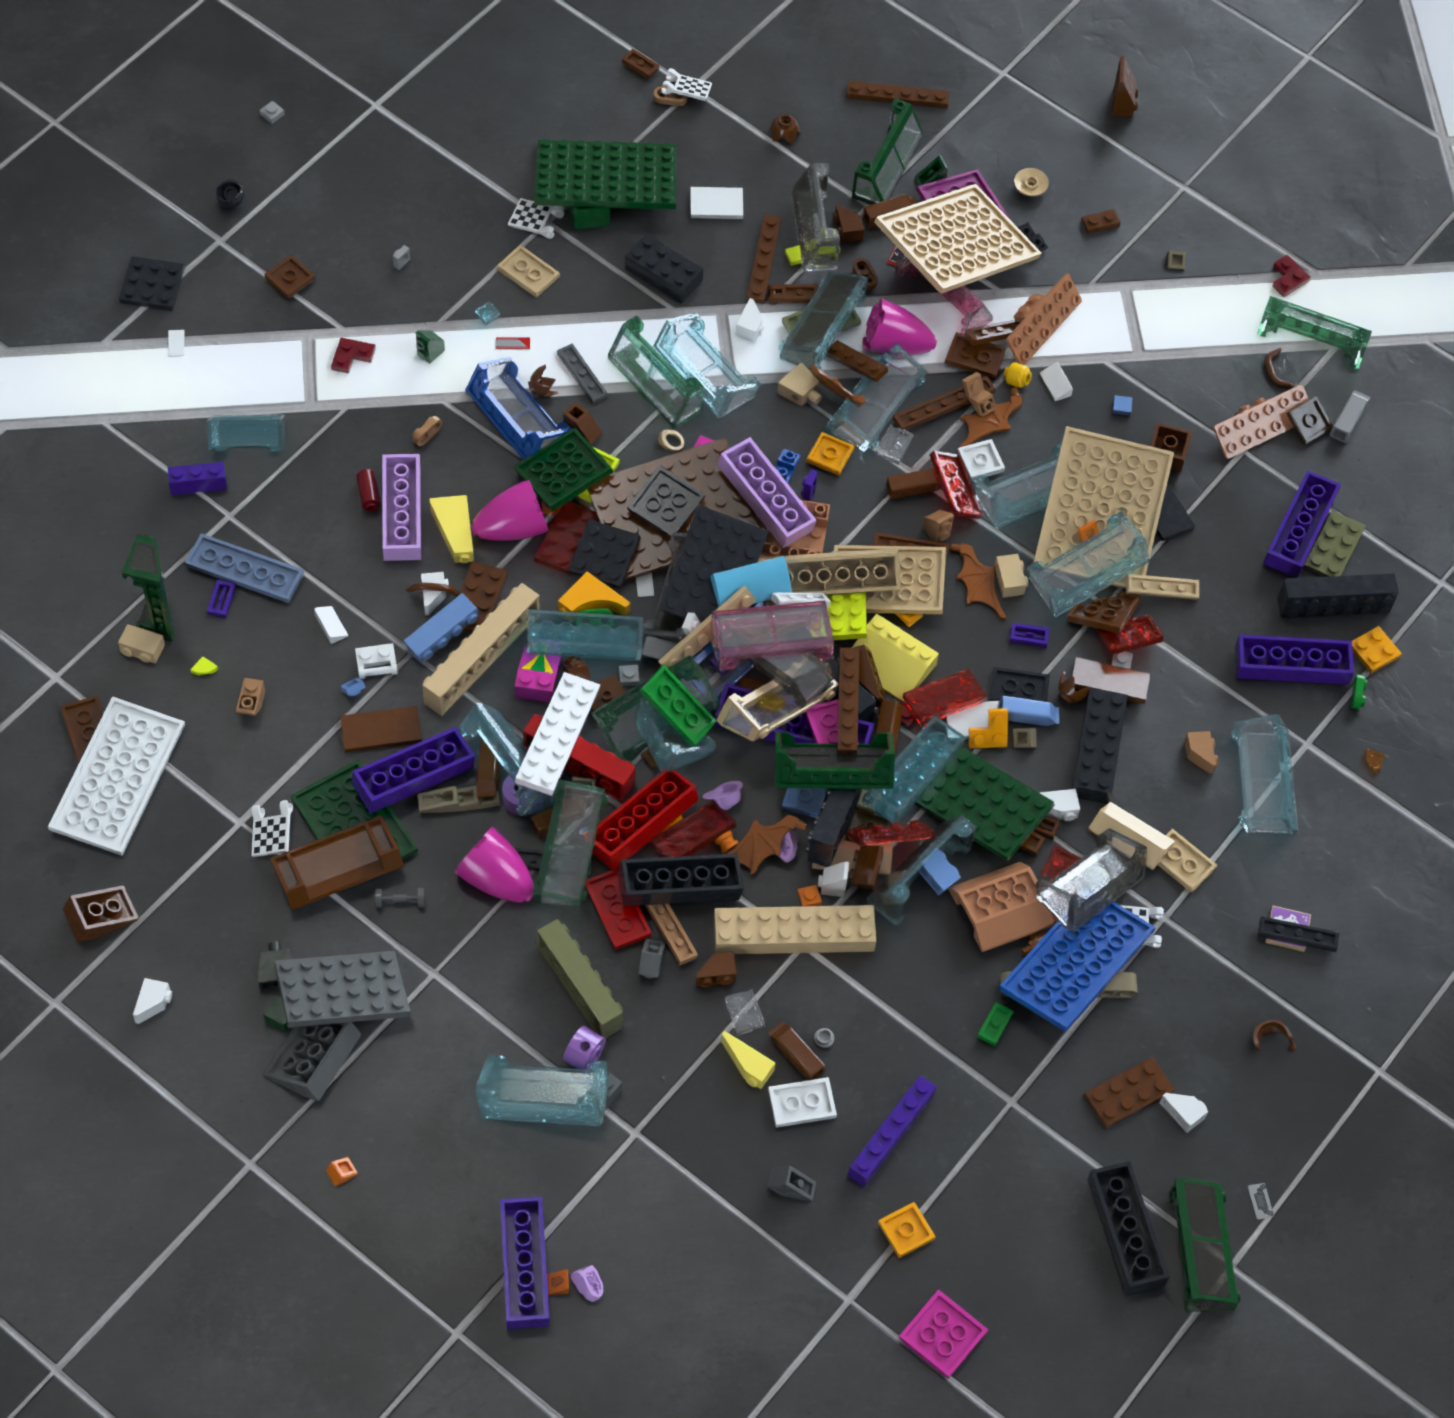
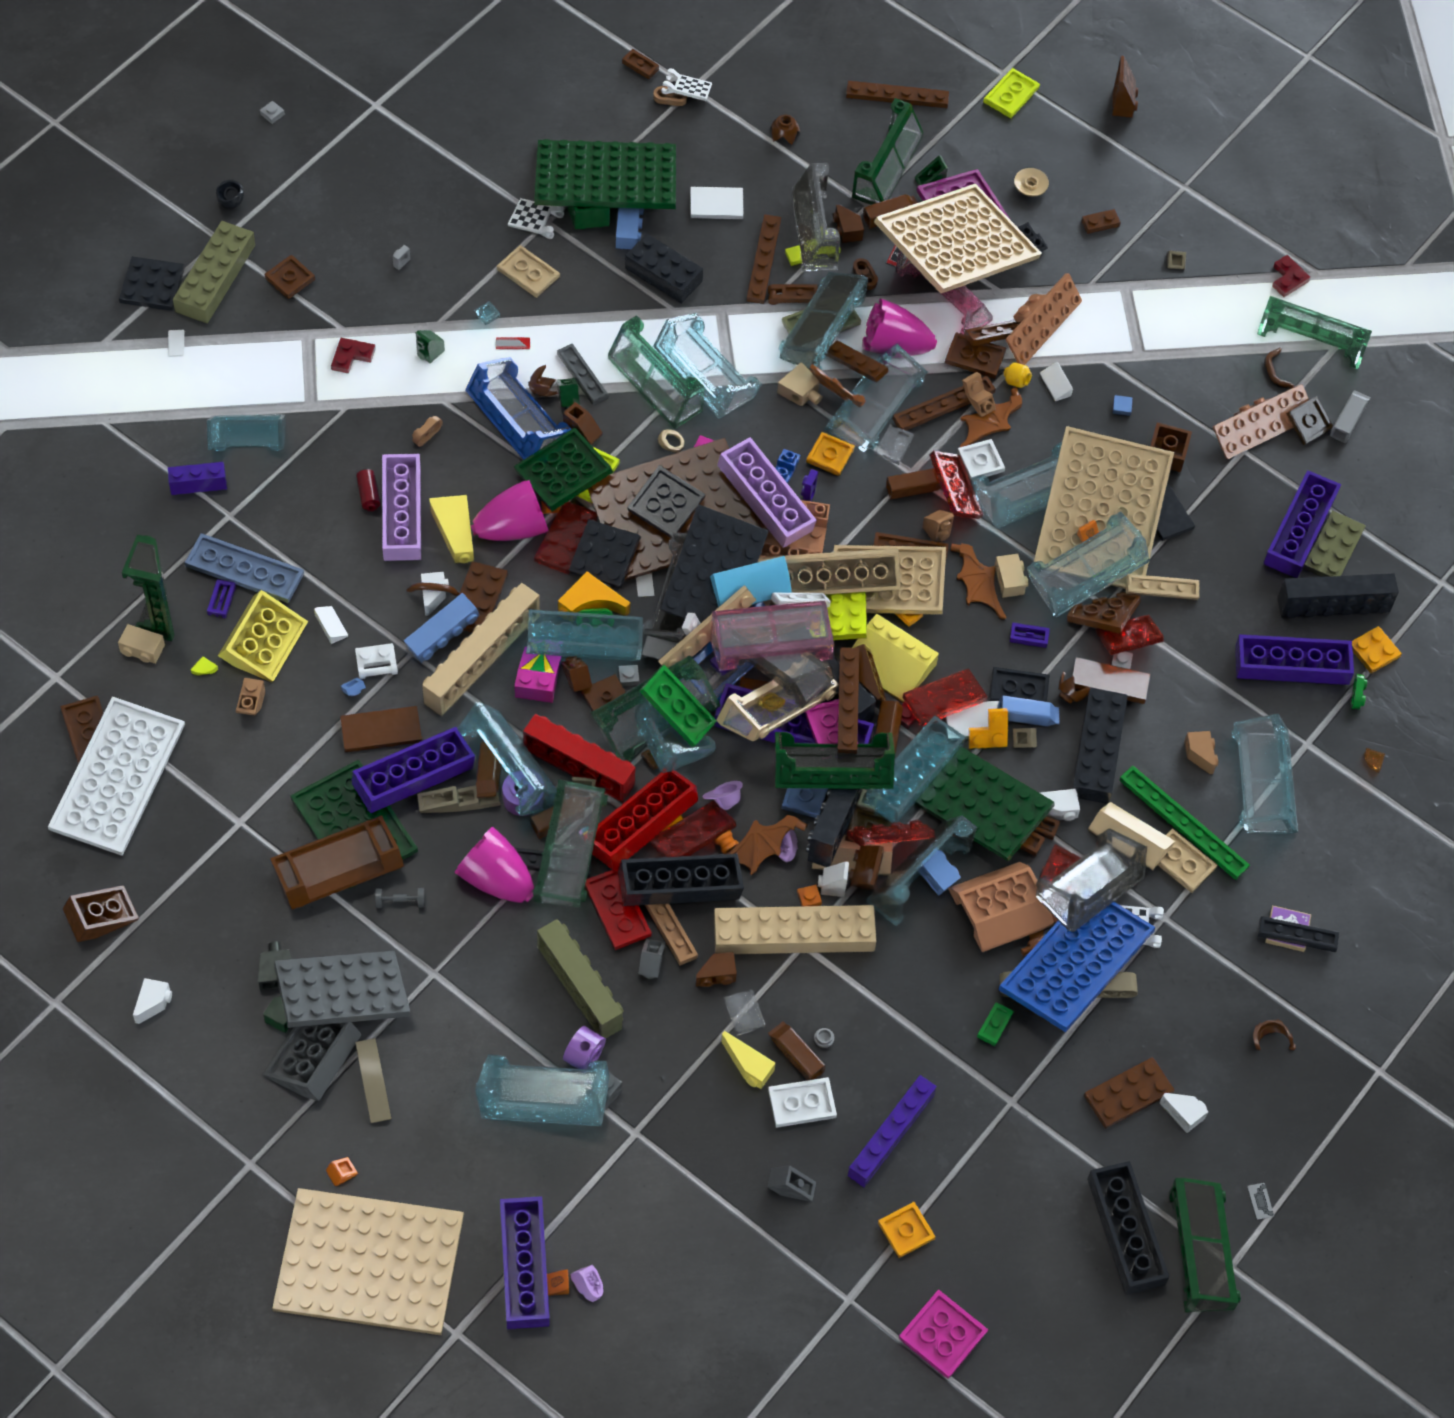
white flag [251,800,293,857] -> none
white plate [515,672,600,796] -> none
white slope [735,298,764,342] -> none
none -> olive brick [173,221,255,324]
none -> light yellow slope [218,590,308,682]
none -> tan plate [272,1188,464,1335]
none -> dark tan slope [355,1038,391,1123]
none -> dark green slope [556,378,580,409]
none -> medium blue brick [616,208,644,249]
none -> neon yellow tile [983,68,1040,118]
none -> green plate [1119,766,1250,880]

